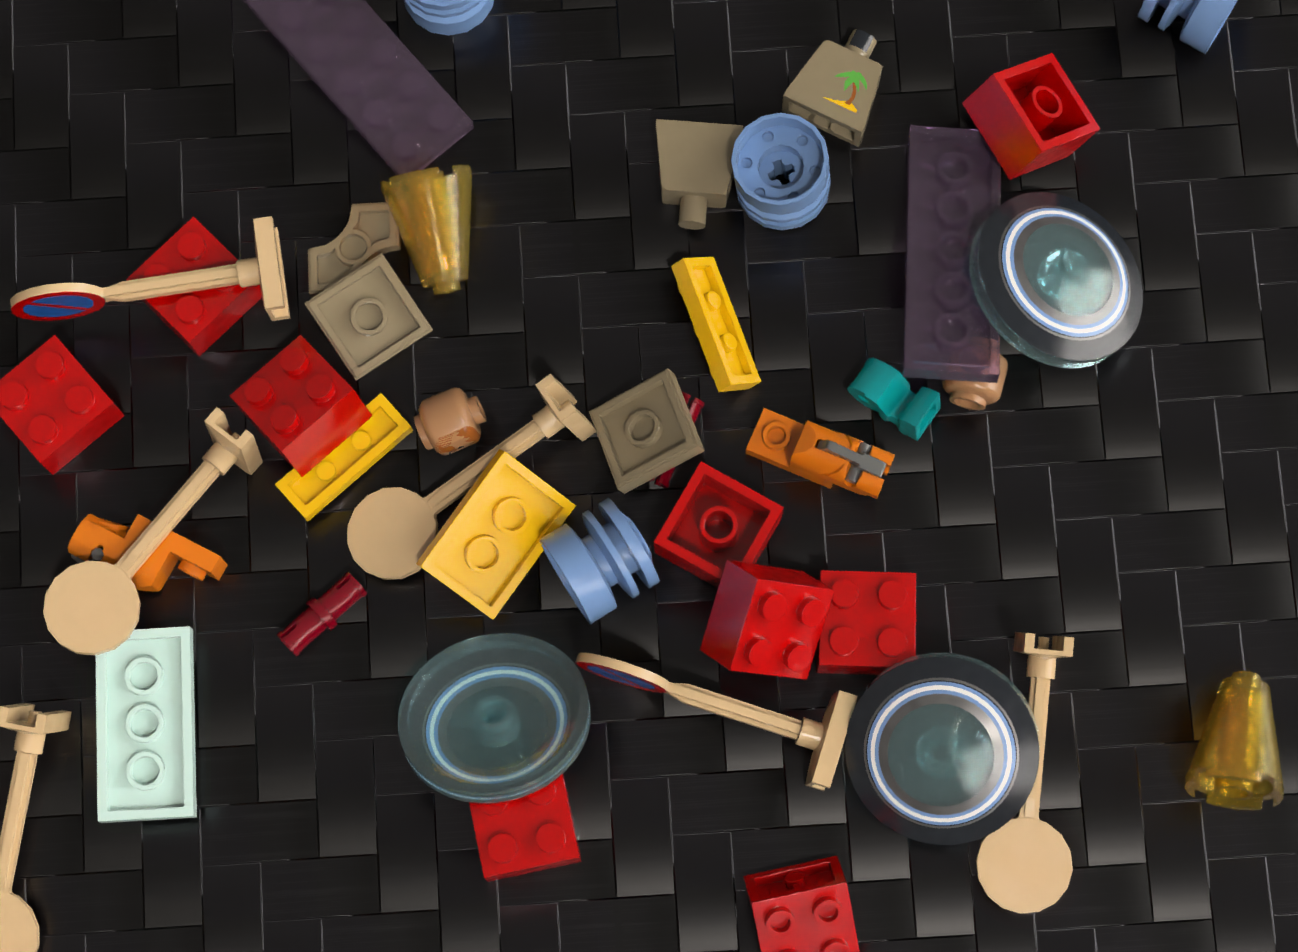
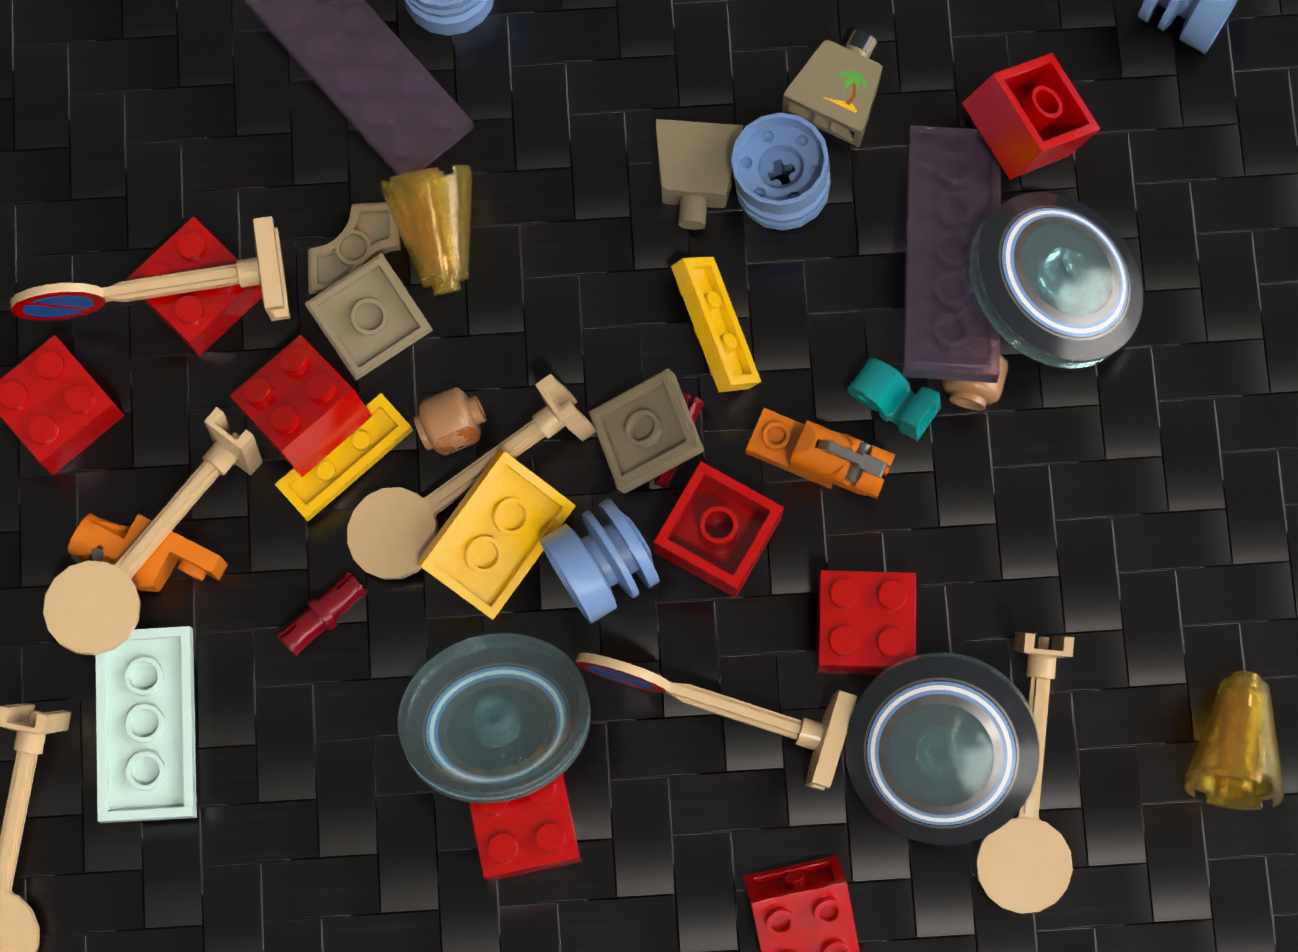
red brick [700,560,834,680] -> none

